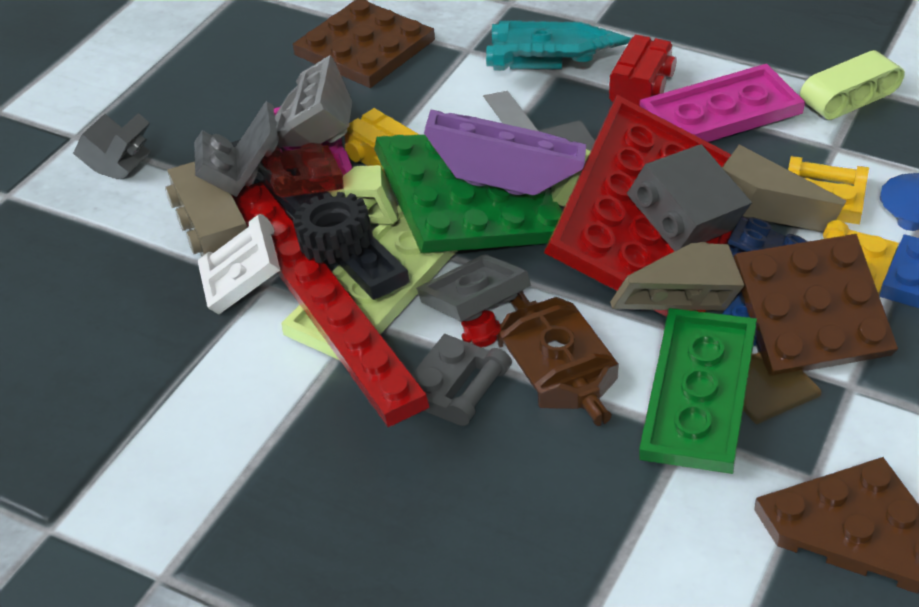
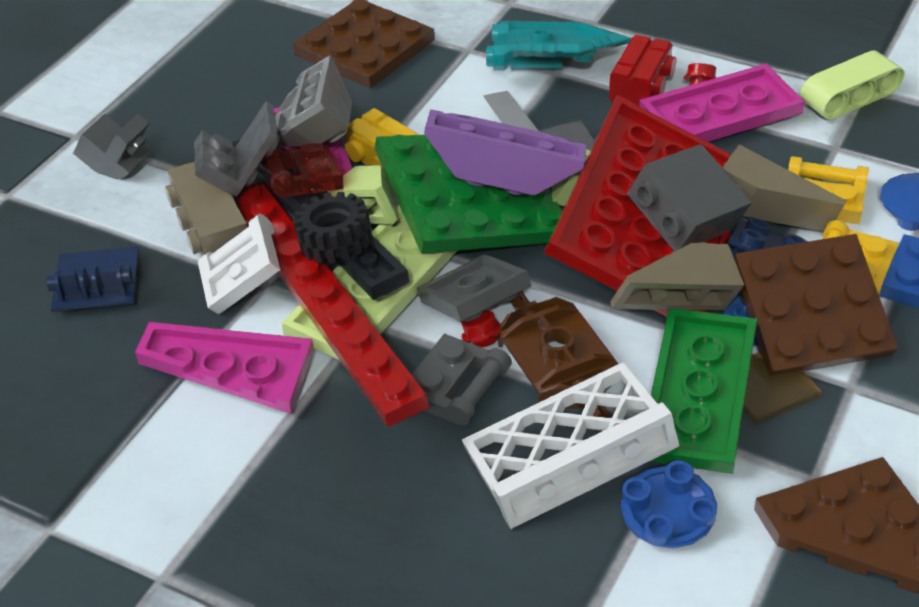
none -> dark blue hinge [47,246,139,312]
none -> dark pink wing [135,322,314,414]
none -> white fence [462,362,679,529]
none -> blue dish [620,460,717,549]
none -> red plate [683,63,717,86]

